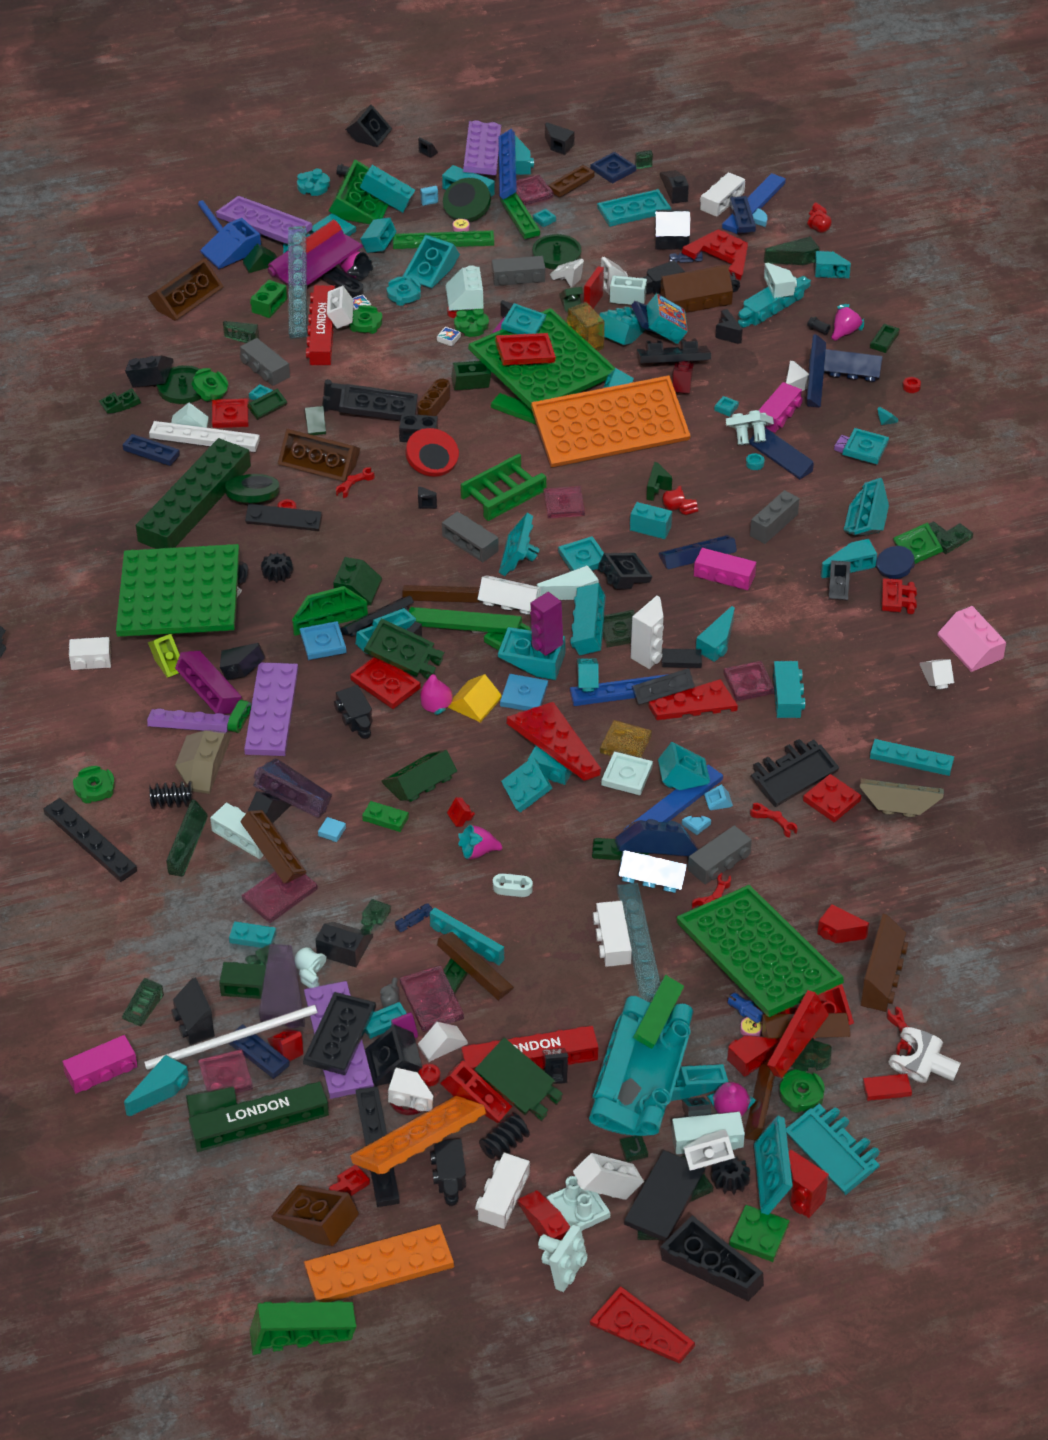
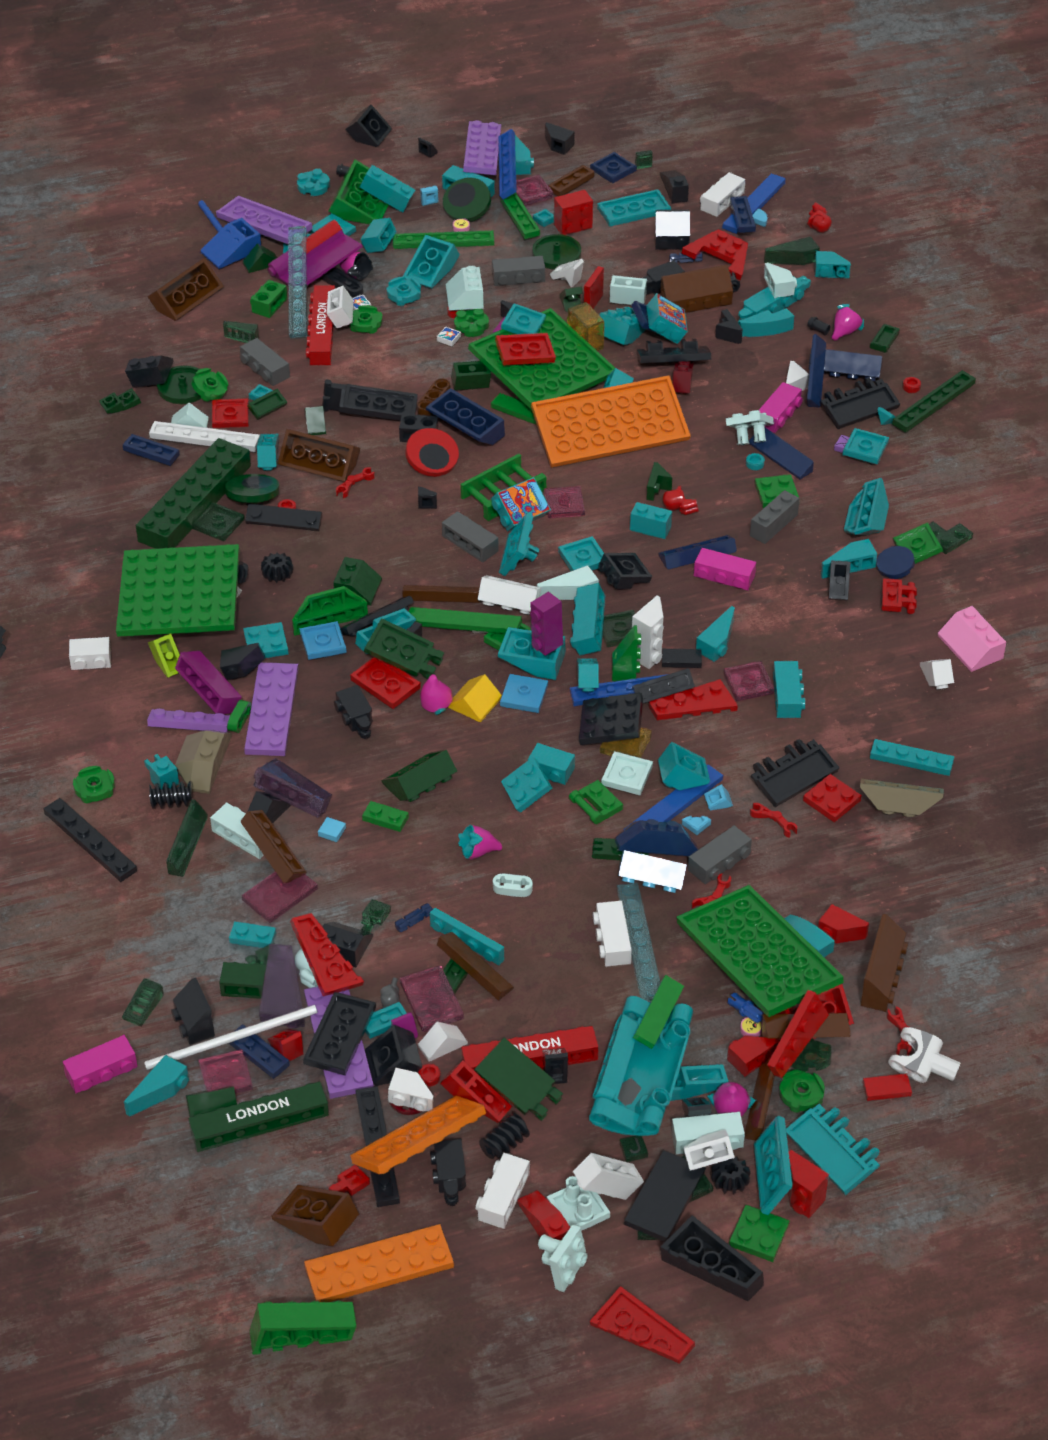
red tile [447,797,475,827] -> none
red wing [506,702,601,781] -> none
white slope [601,257,628,294] -> none
teal tile [714,396,739,417] -> none
none -> teal brick [144,754,179,788]
none -> clear green tile [192,502,245,542]
none -> teal plate [243,622,289,658]
none -> teal slope [257,434,279,470]
none -> red wing [290,913,364,997]
none -> dark blue slope [426,388,505,445]
none -> brick [491,477,551,531]
none -> red brick [554,190,593,235]
none -> green plate [569,780,623,824]
none -> black plate [579,692,643,745]
none -> green slope [612,625,641,681]
none -> teal slope [739,308,794,337]
none -> green plate [755,474,800,509]
none -> teal slope [784,914,835,957]
none -> black hinge [820,377,900,429]
none -> dark green plate [892,370,976,433]

